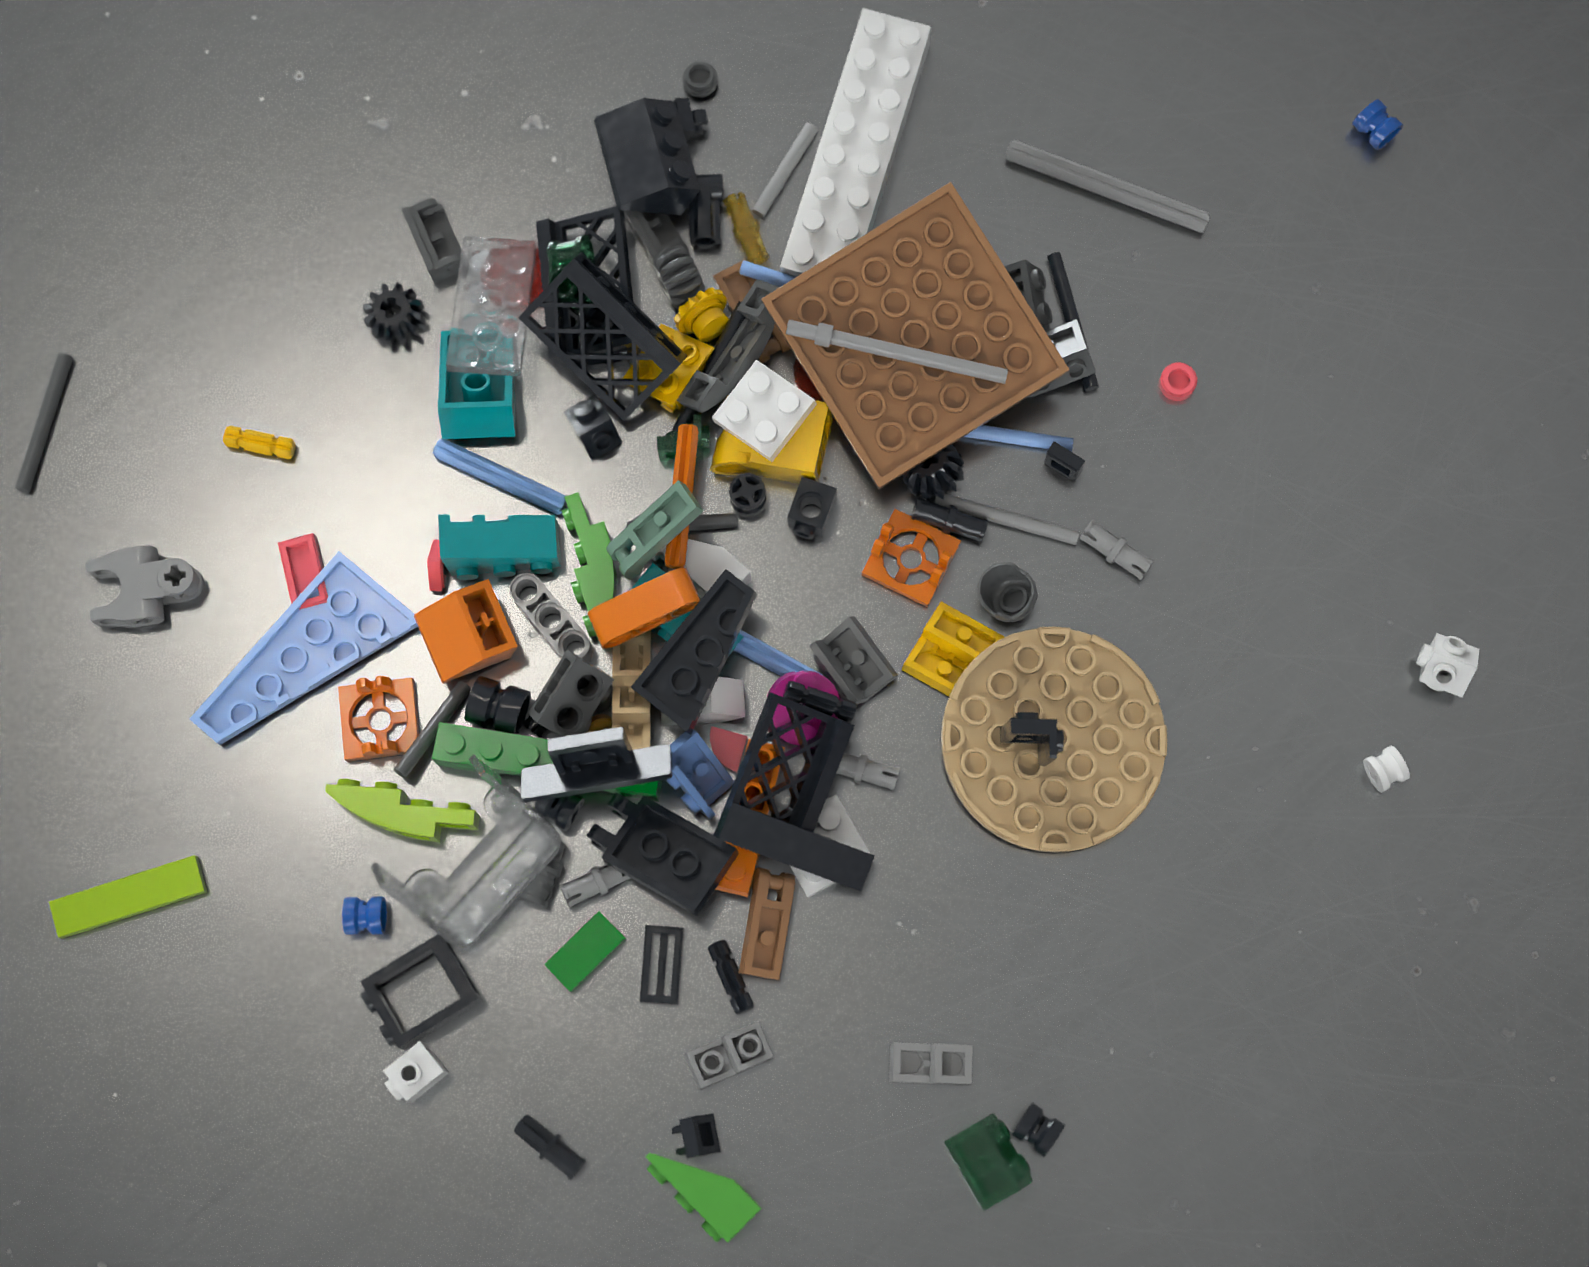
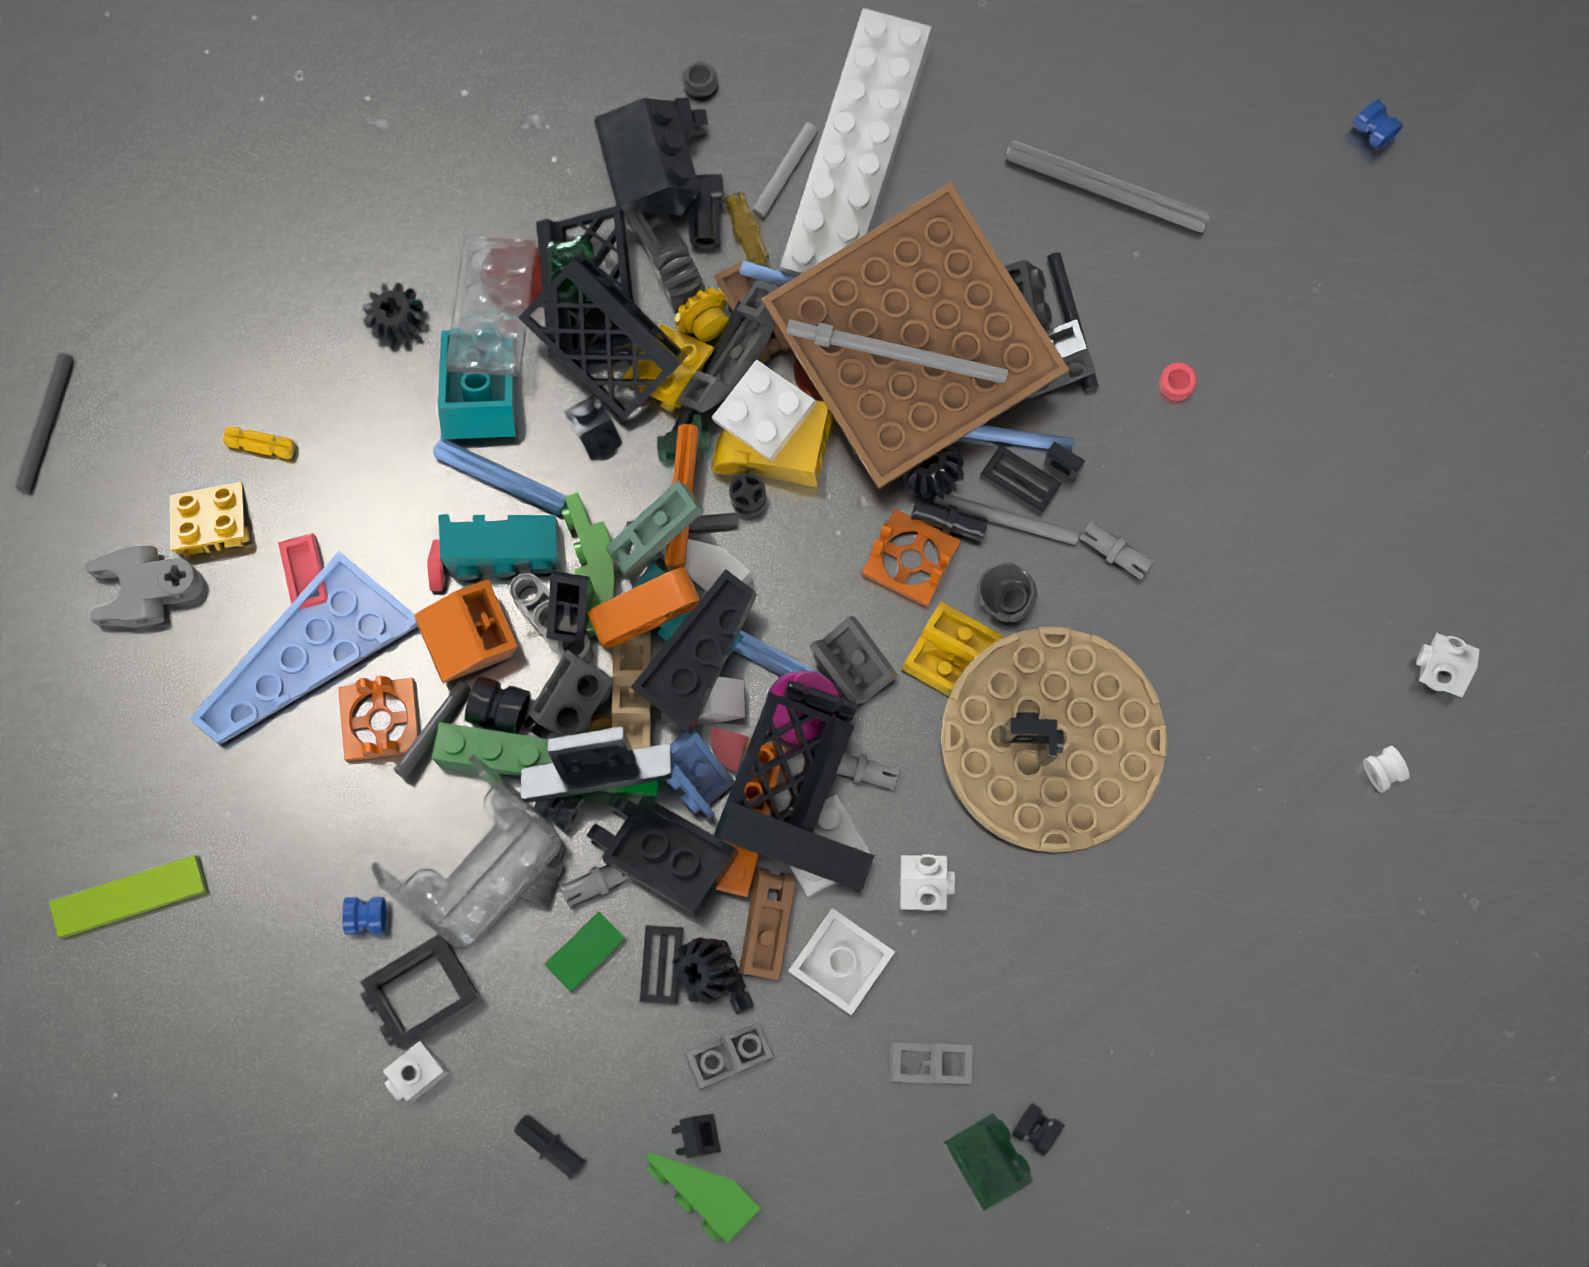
lime slope [325,779,480,842] -> none
dark grey hinge [401,198,470,283] -> none
black brick [787,477,837,539] -> none
none -> yellow hinge [170,482,250,557]
none -> black slope [546,571,595,644]
none -> black gear [671,937,738,1004]
none -> white plate [788,908,895,1016]
none -> white brick [900,854,955,911]
none -> black tile [980,445,1062,516]

